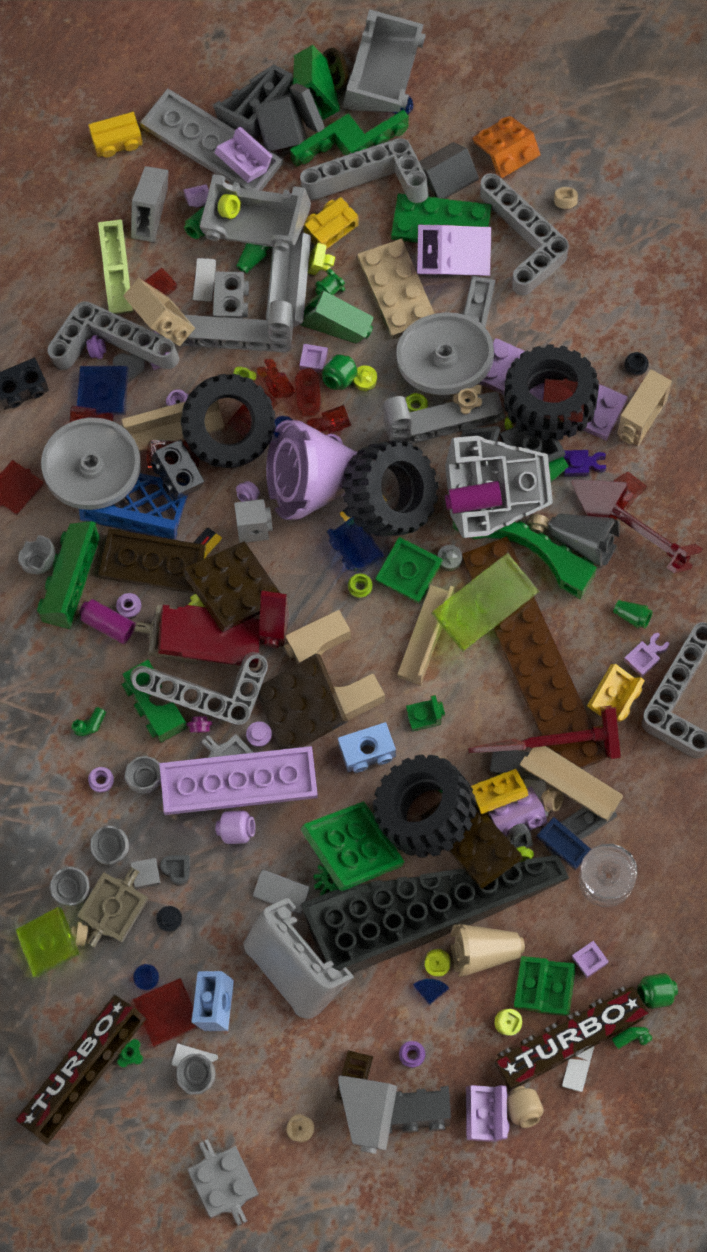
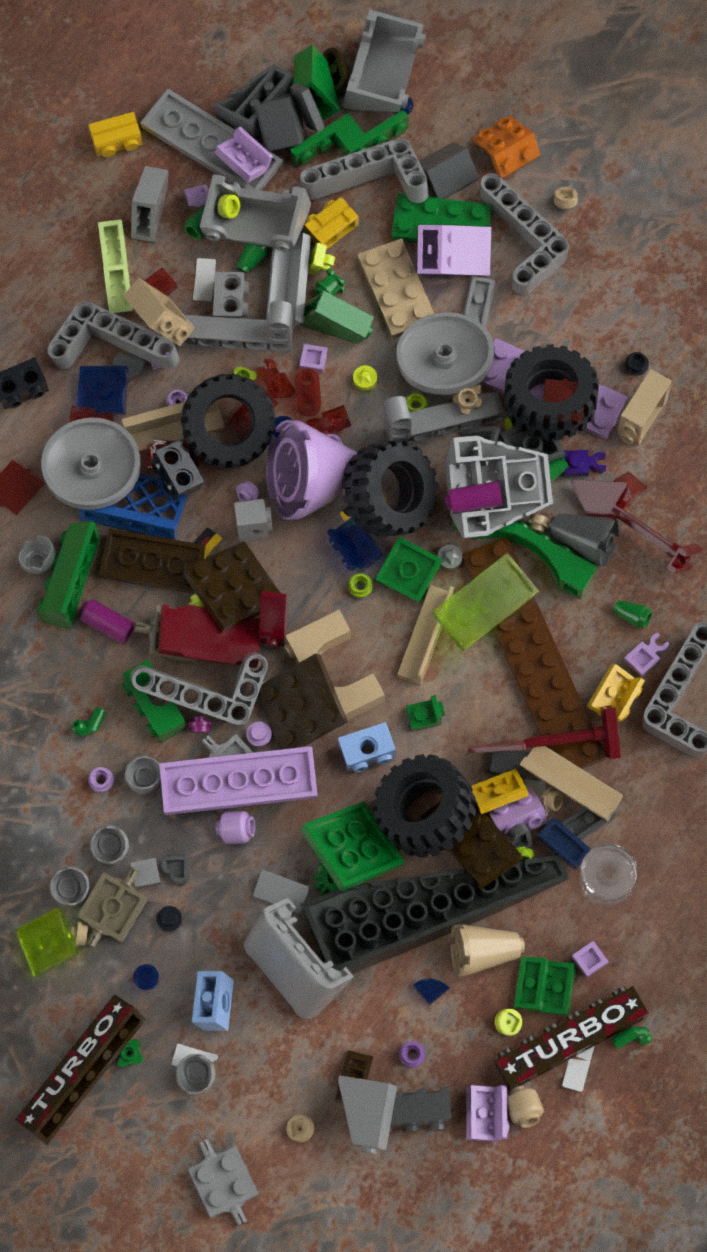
medium lavender plate [87,335,106,359] -> none
lavender plate [116,593,141,618] -> none
clear red plate [133,978,199,1048] -> none
green head [322,354,358,390] -> none
neon yellow tile [424,949,451,977] -> none
green head [637,973,678,1009] -> none

